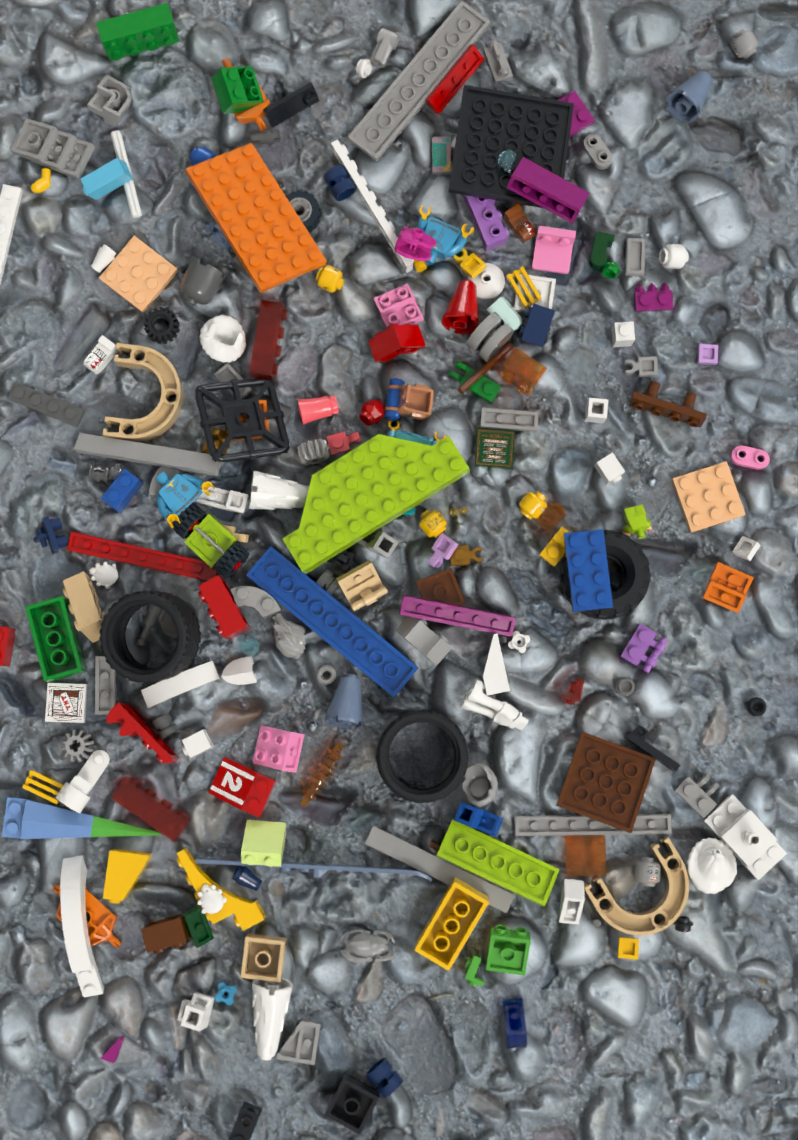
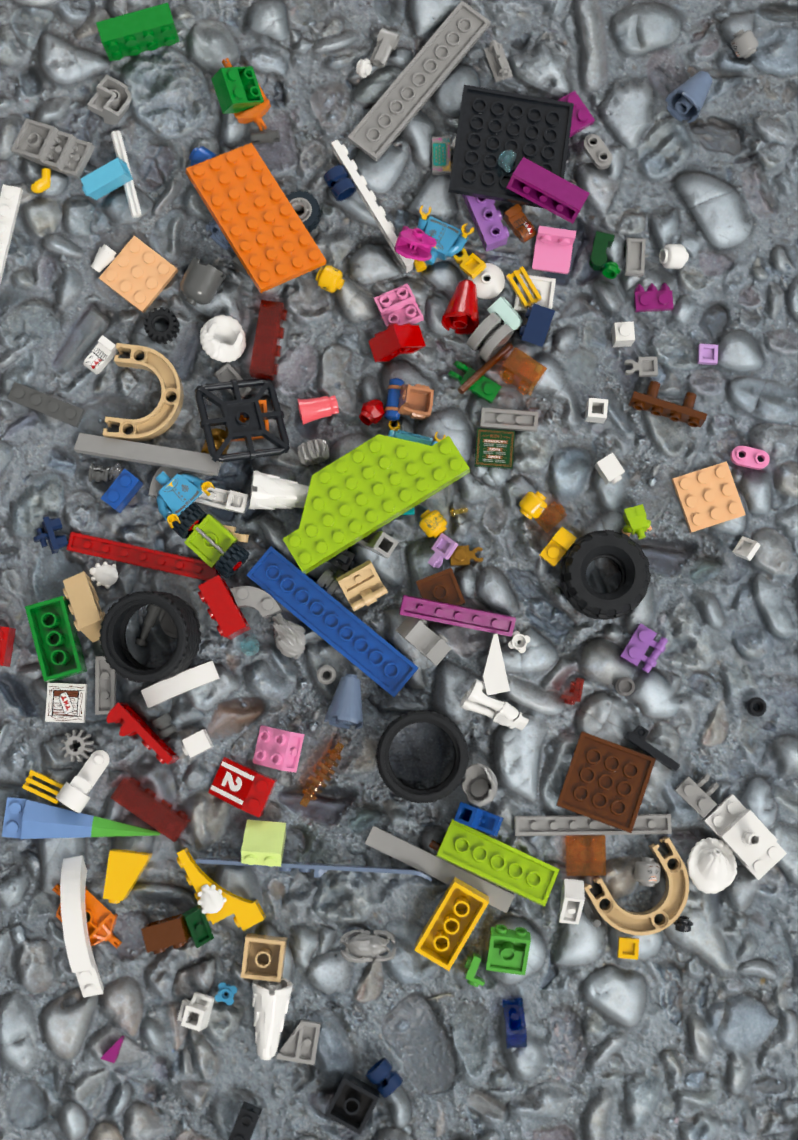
white brick [222,656,257,685] -> none
dark blue cone [232,865,262,891] -> none
black hinge [263,82,319,128] -> none
coral plate [327,432,362,456] -> none
red plate [425,45,484,114] -> none
blue plate [563,529,613,612] -> none
orange slope [702,561,754,613] -> none

